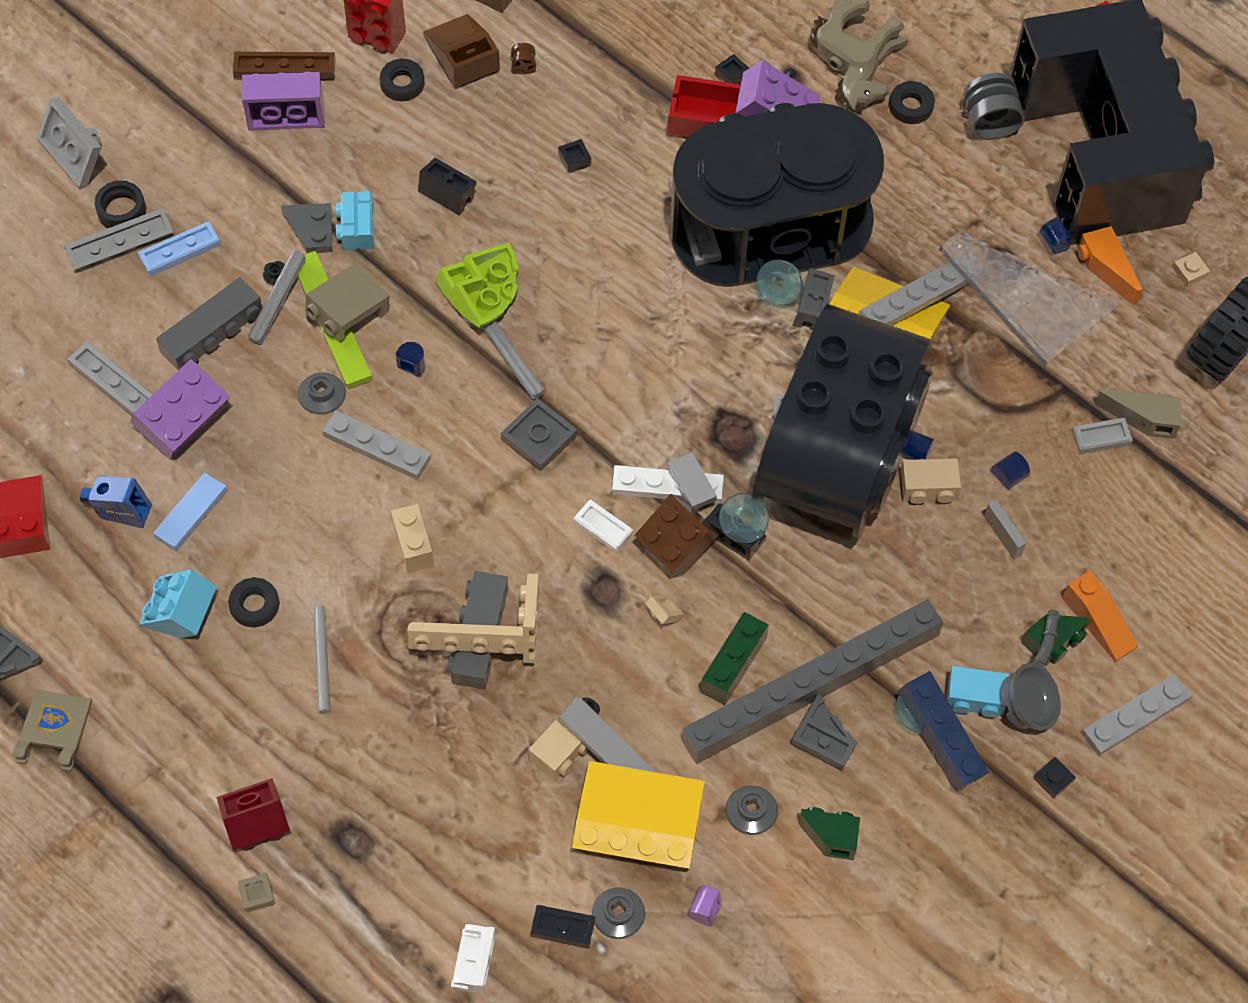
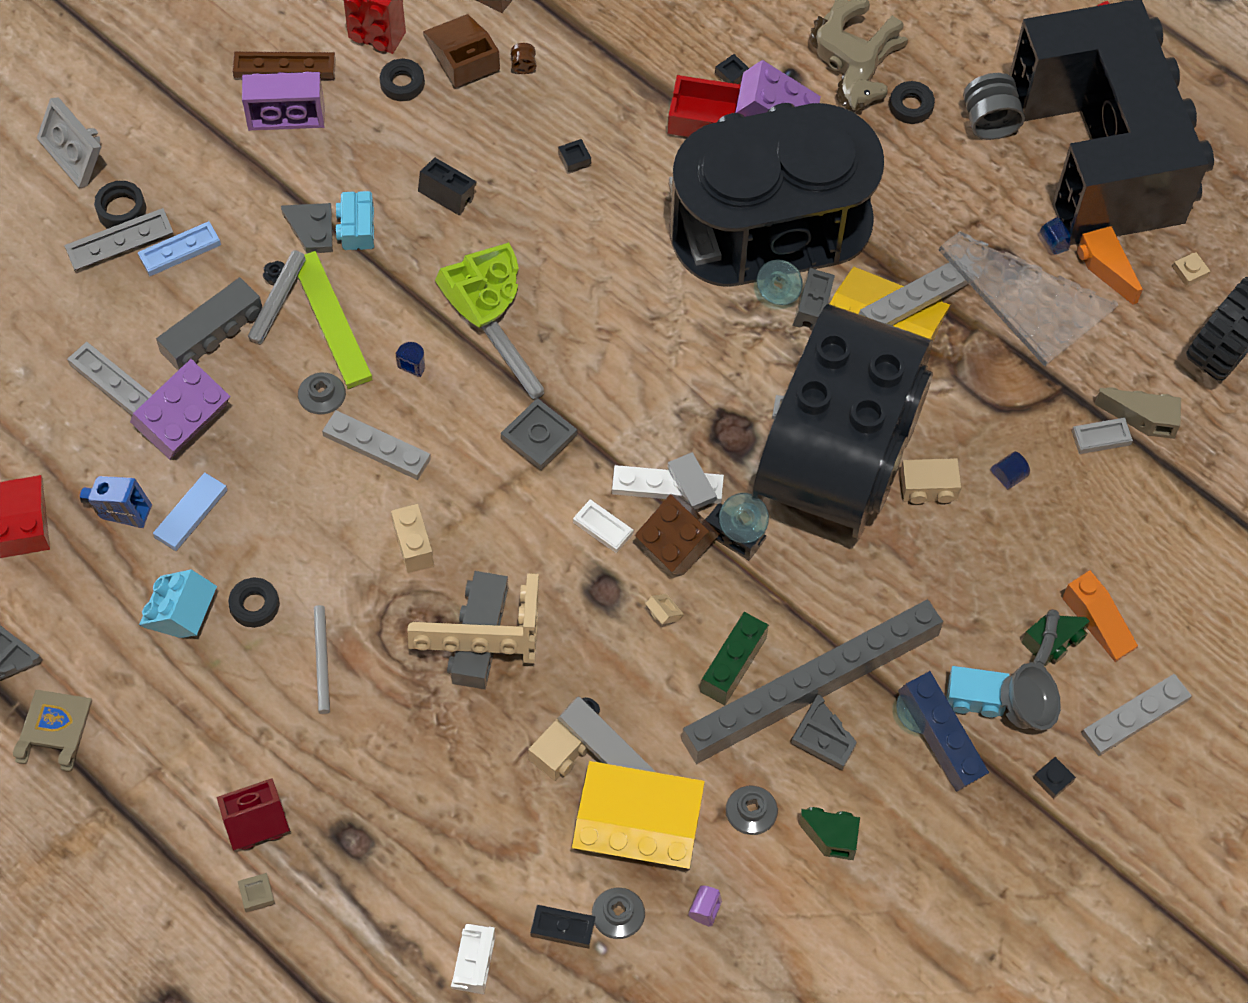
dark tan panel [305,264,390,342] -> none
clear blue brick [902,431,934,460] -> none
light grey tile [984,500,1026,560] -> none

